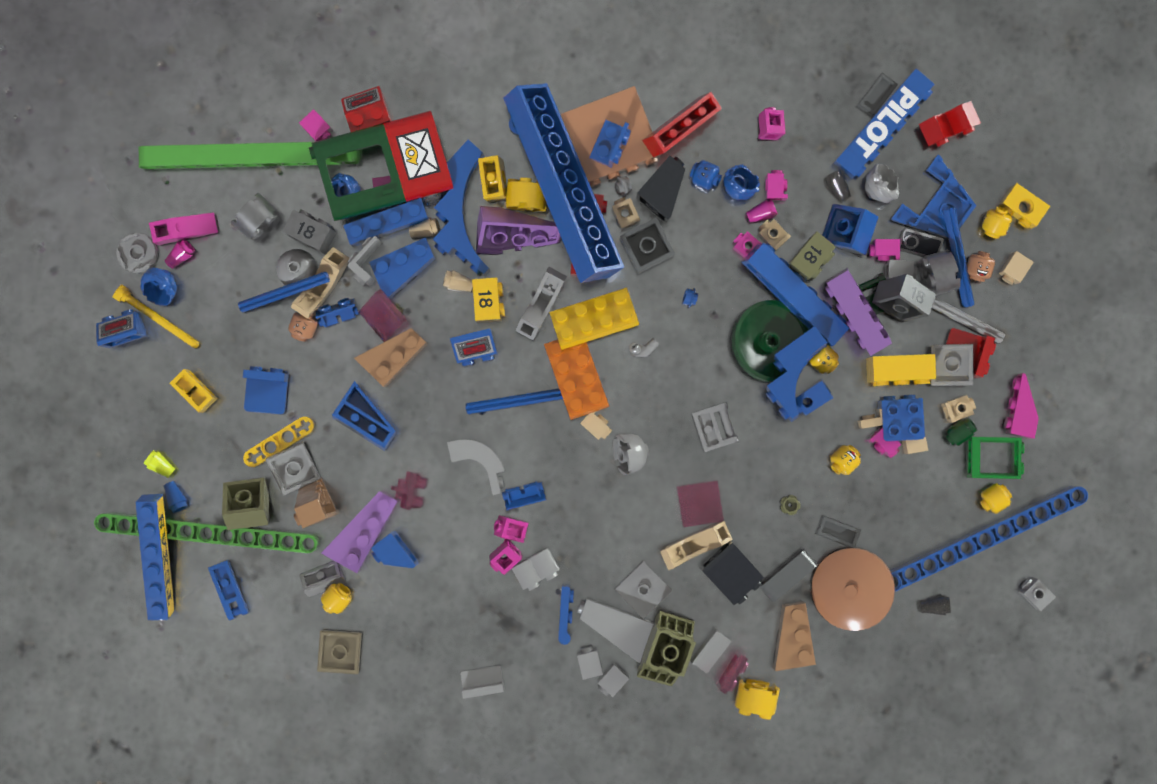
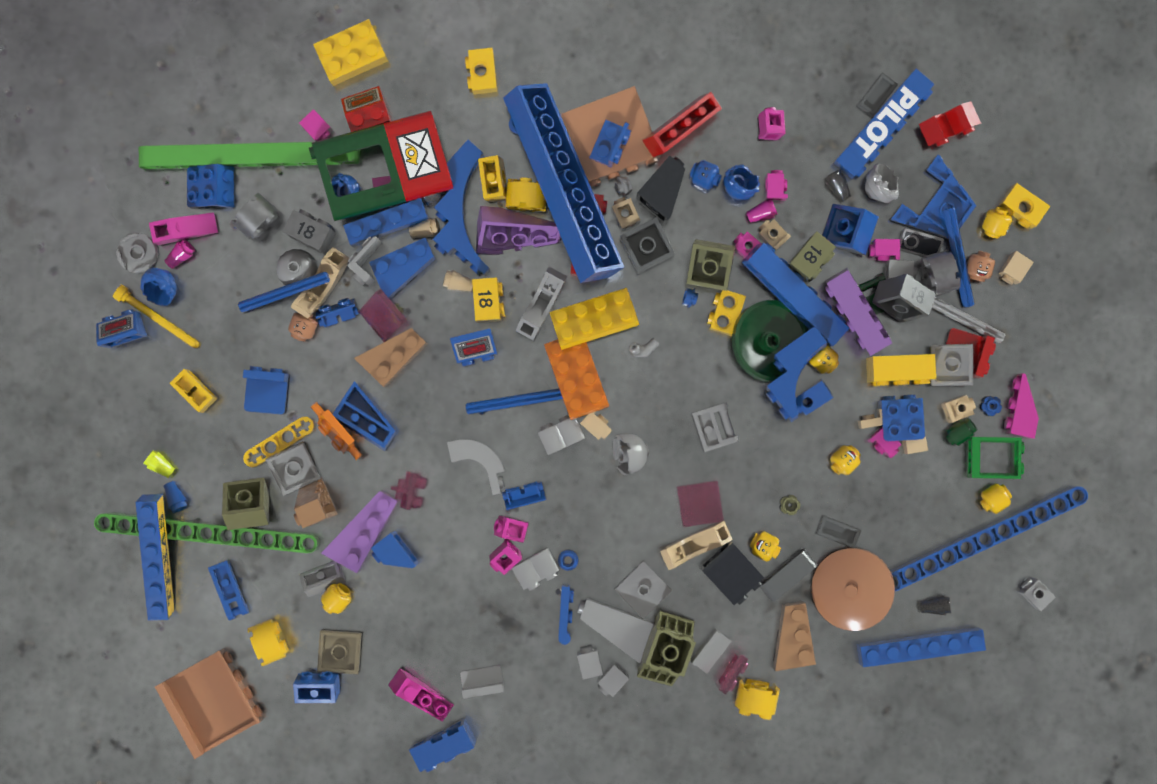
none -> nougat panel [155,648,263,759]
none -> blue bracket [187,164,234,208]
none -> yellow brick [247,619,289,667]
none -> blue brick [293,671,340,703]
none -> orange plate [310,402,363,460]
none -> yellow brick [313,19,388,86]
none -> dark pink slope [388,668,454,722]
none -> blue wedge [409,718,476,772]
none -> yellow brick [465,48,497,95]
none -> light grey brick [538,414,585,455]
none -> blue plate [558,550,578,571]
none -> olive brick [686,239,736,291]
none -> yellow brick [707,290,746,336]
none -> yellow head [749,531,781,562]
none -> blue brick [857,627,986,667]
none -> blue plate [982,396,1002,416]

